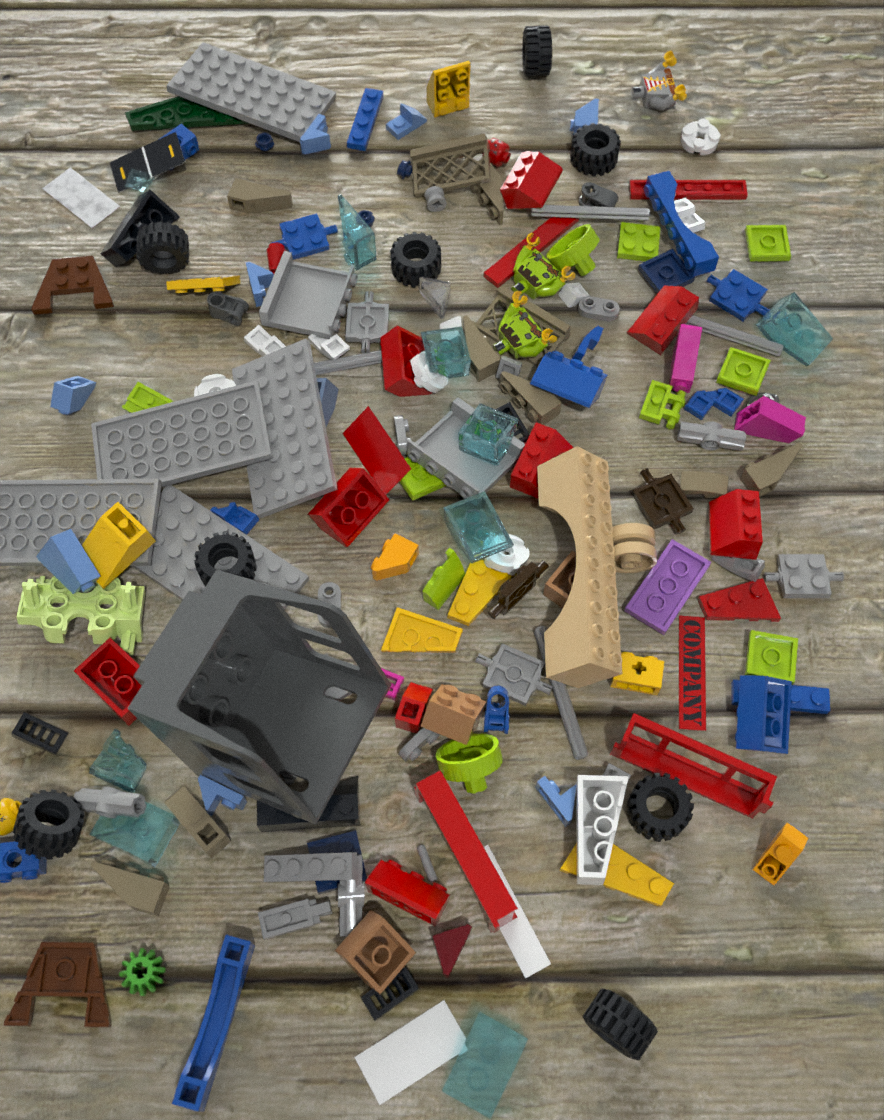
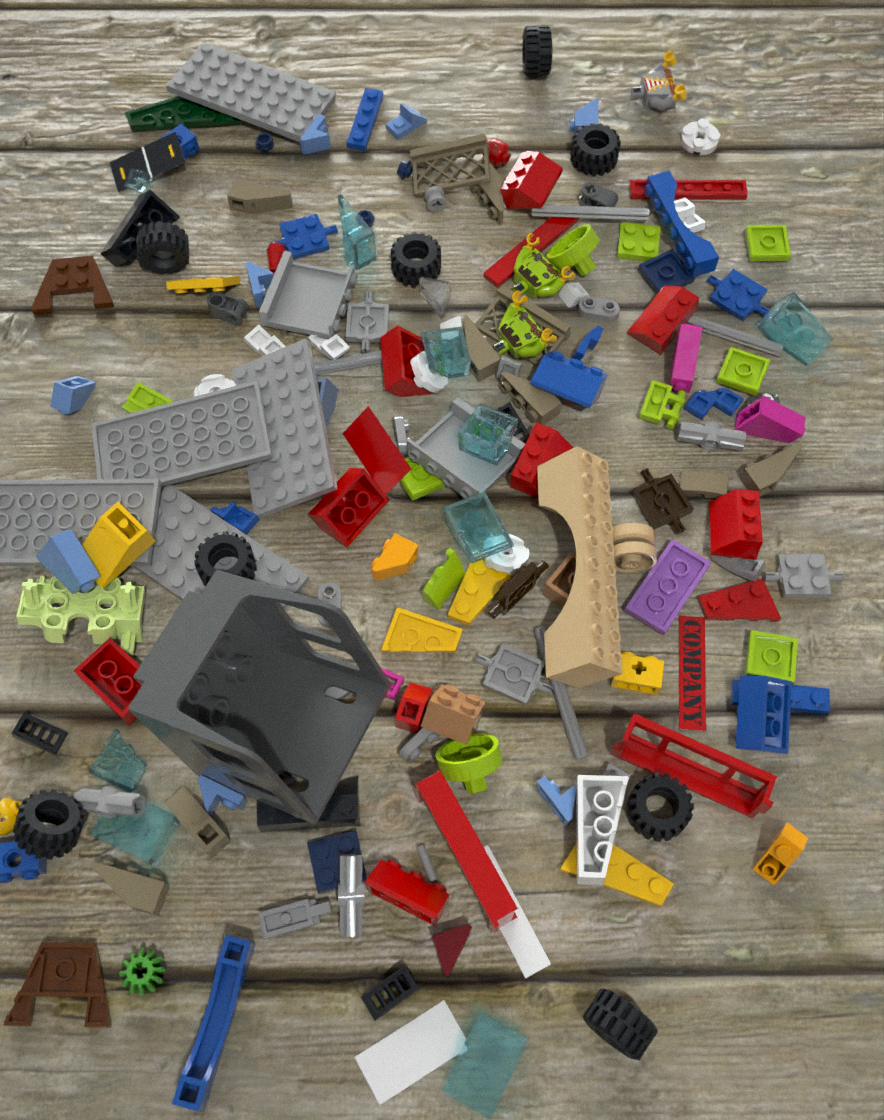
flat silver sticker [42,168,120,228] -> none
light grey plate [264,852,357,882] -> none
medium nougat brick [335,910,416,994] -> none
yellow slope [426,61,470,118] -> none
blue piece [484,685,509,734] -> none

